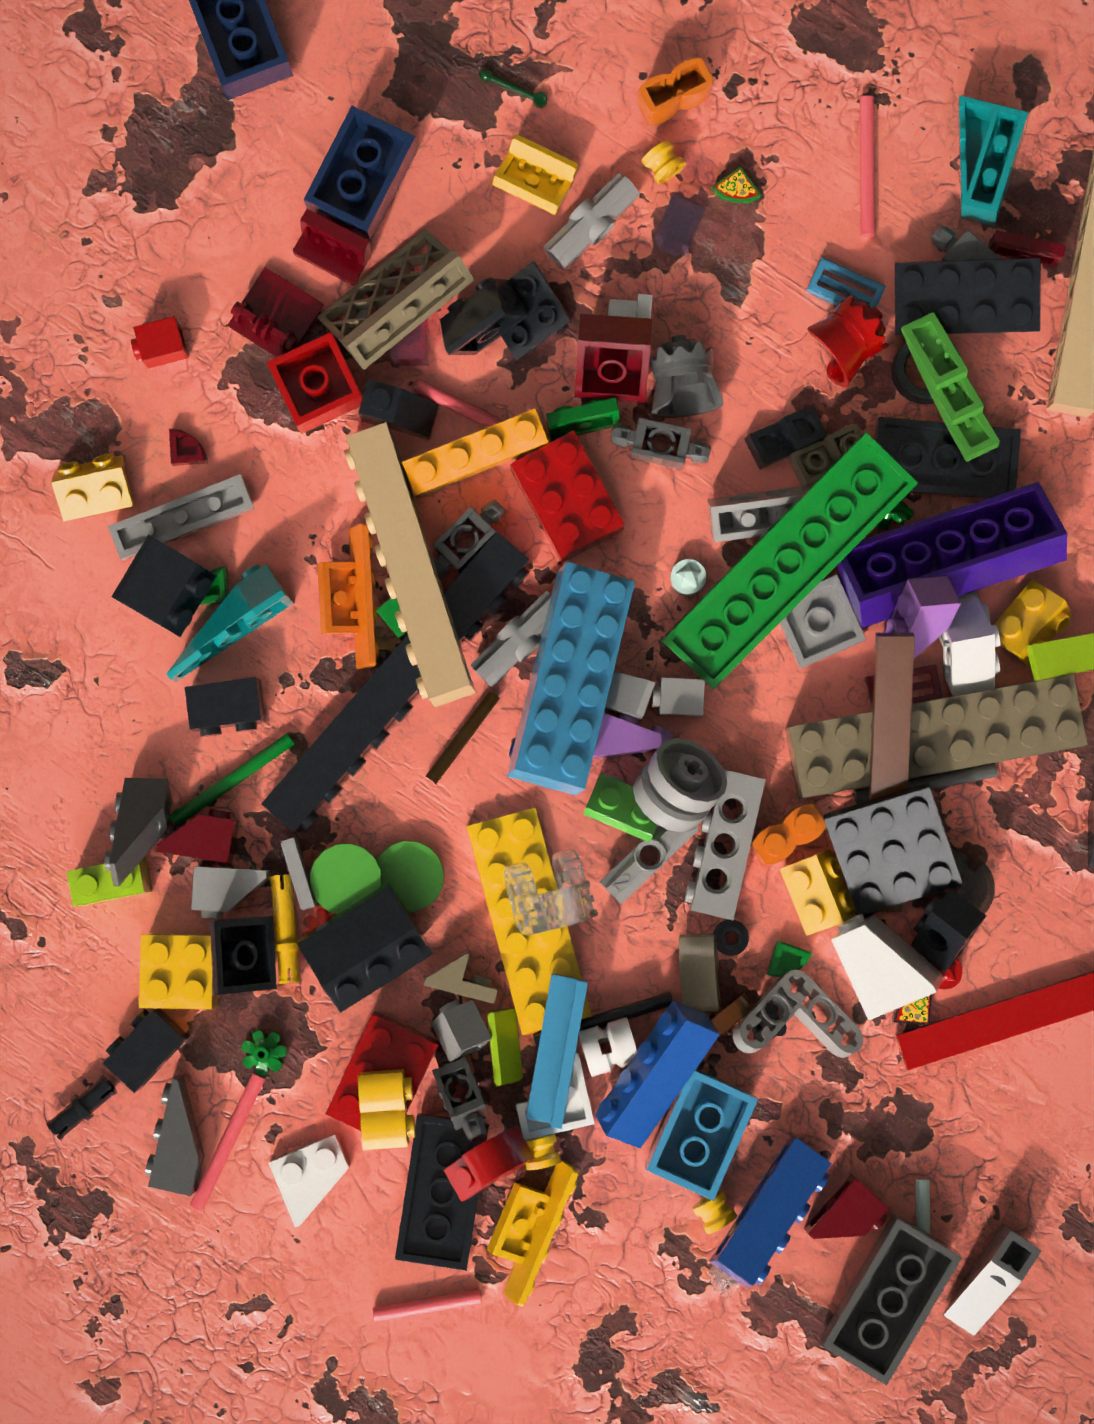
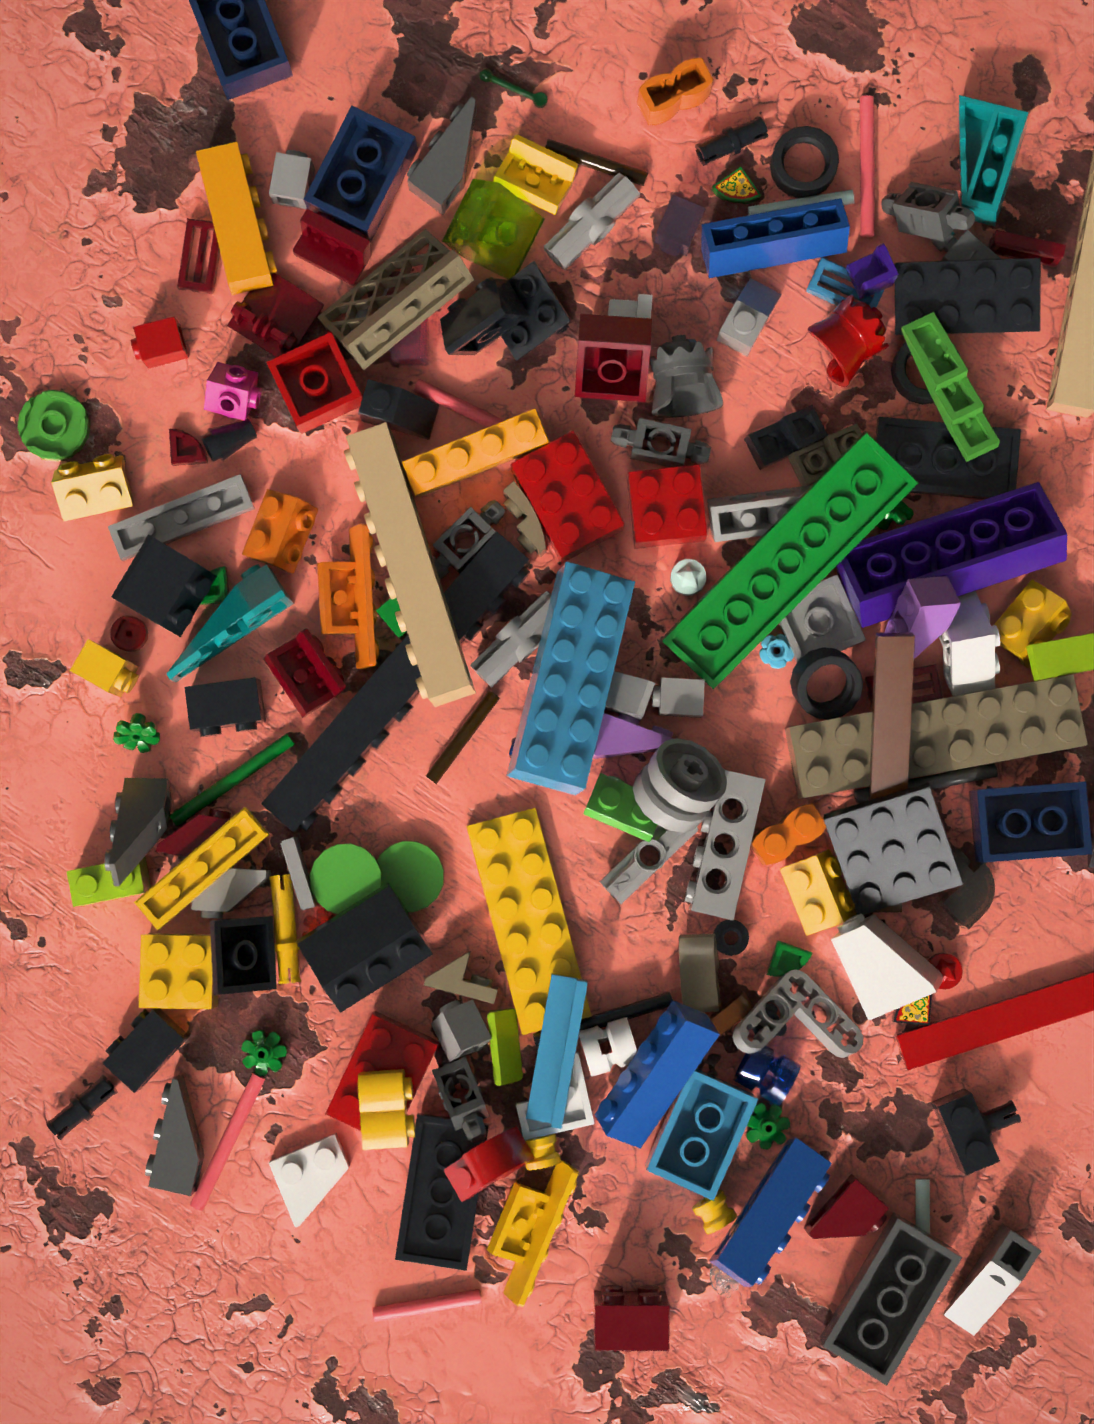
clear piece [504,849,598,935] -> none
green plate [546,397,620,442] -> none
yellow wheel [642,140,686,185] -> none
black brick [910,888,987,972] -> none
none -> bright green tile [18,390,90,461]
none -> yellow brick [69,639,139,697]
none -> red tile [110,615,148,652]
none -> green plant [113,713,160,753]
none -> yellow tile [134,807,270,930]
none -> dark red tile [177,218,220,294]
none -> light orange brick [196,142,277,295]
none -> black cone [201,419,257,462]
none -> dark pink brick [204,362,262,421]
none -> orange bracket [242,489,318,574]
none -> dark red bracket [263,628,346,718]
none -> light grey brick [269,150,315,209]
none -> dark grey slope [407,96,477,215]
none -> clear neon green slope [442,179,545,280]
none -> dark tan slope [503,481,546,557]
none -> dark brown bar [545,139,648,186]
none -> dark red brick [593,1285,669,1351]
none -> red brick [627,464,707,549]
none -> black pin [695,116,768,166]
none -> blue brick [701,198,850,278]
none -> light grey slope [717,278,782,357]
none -> clear blue wheel [733,1045,801,1106]
none -> green plant [746,1103,790,1150]
none -> light aqua bar [748,190,854,215]
none -> medium azure plate [759,634,794,669]
none -> black tyre [770,126,839,198]
none -> black tyre [790,647,863,720]
none -> dark purple panel [845,243,899,300]
none -> dark grey piece [881,182,975,241]
none -> black brick [931,1088,1021,1175]
none -> dark blue brick [969,782,1092,863]

